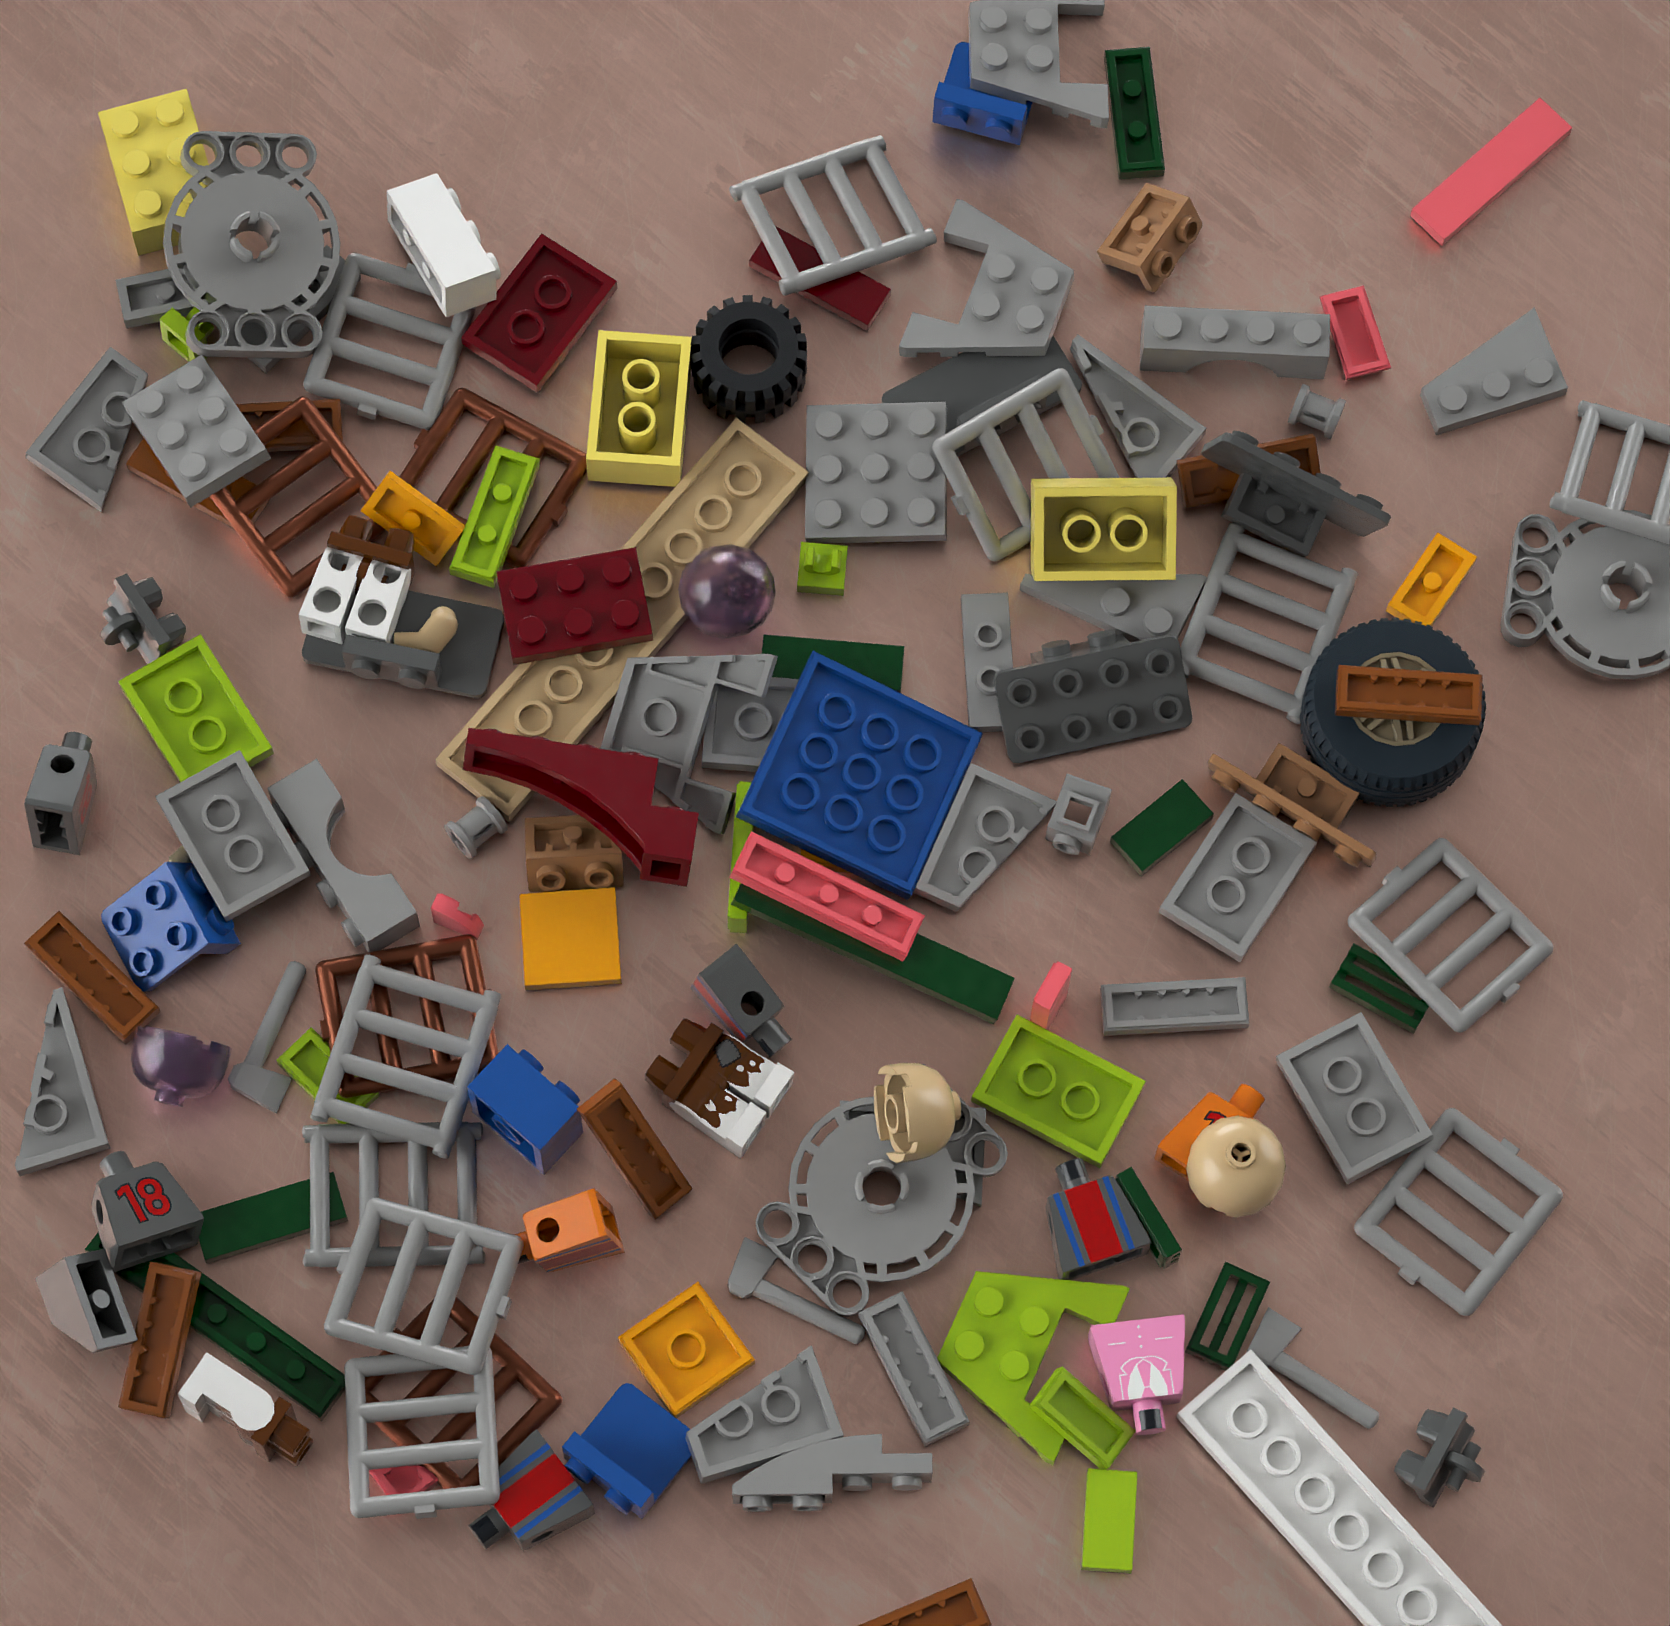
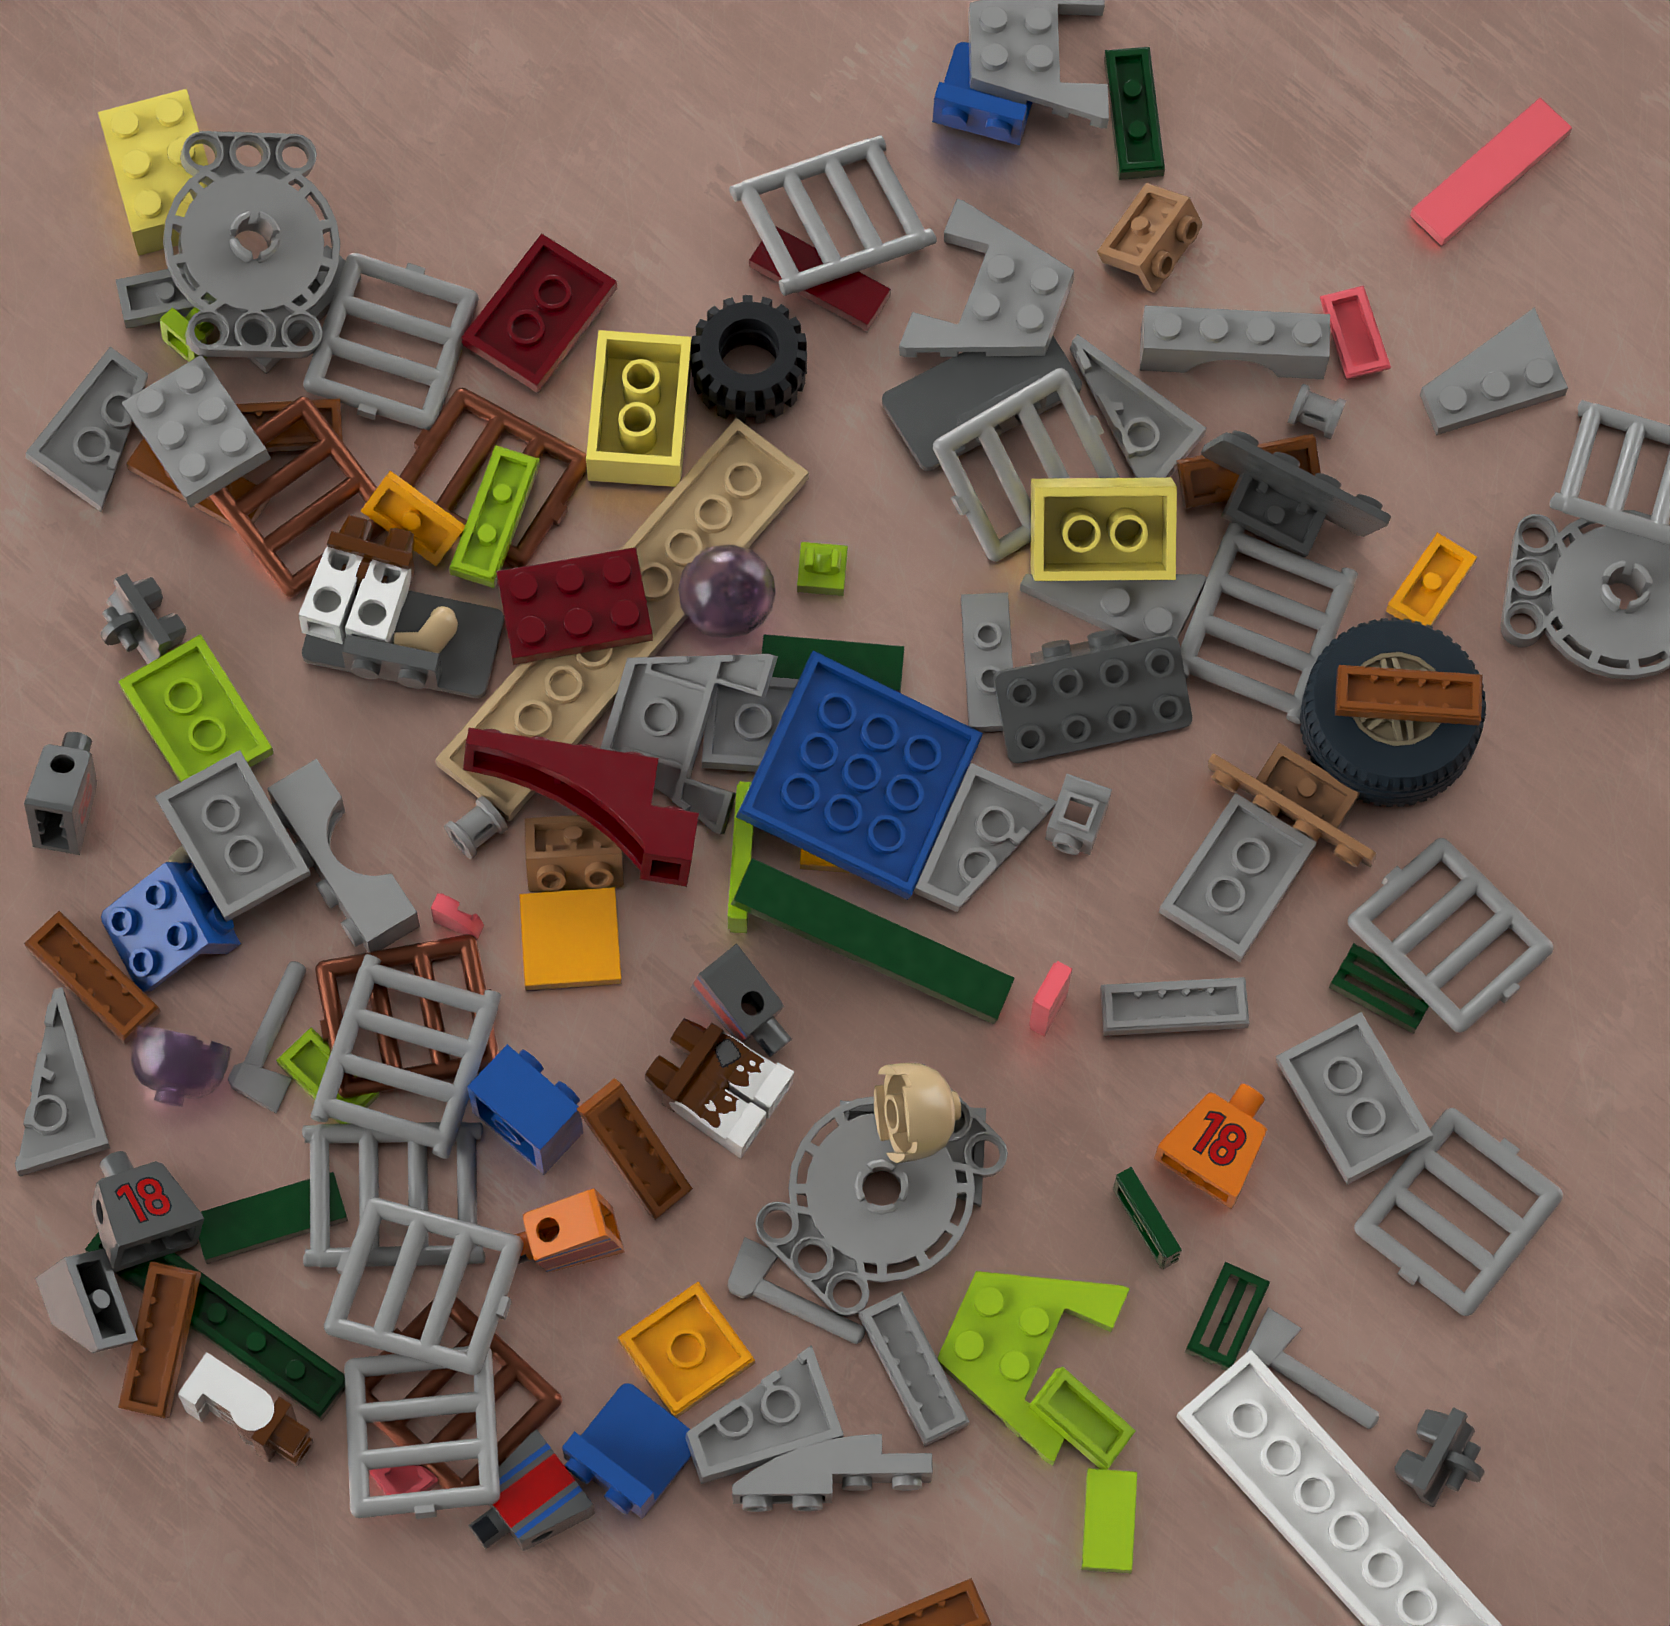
white brick [387,173,501,317] -> none
coral tile [729,831,925,962] -> none
light grey plate [805,402,947,544] -> none
lime plate [971,1014,1146,1169] -> none
torso [1046,1158,1151,1280] -> none
bright pink torso [1088,1314,1185,1435] -> none
dark green tile [1110,779,1214,877] -> none
tan cylinder [1186,1116,1286,1218] -> none

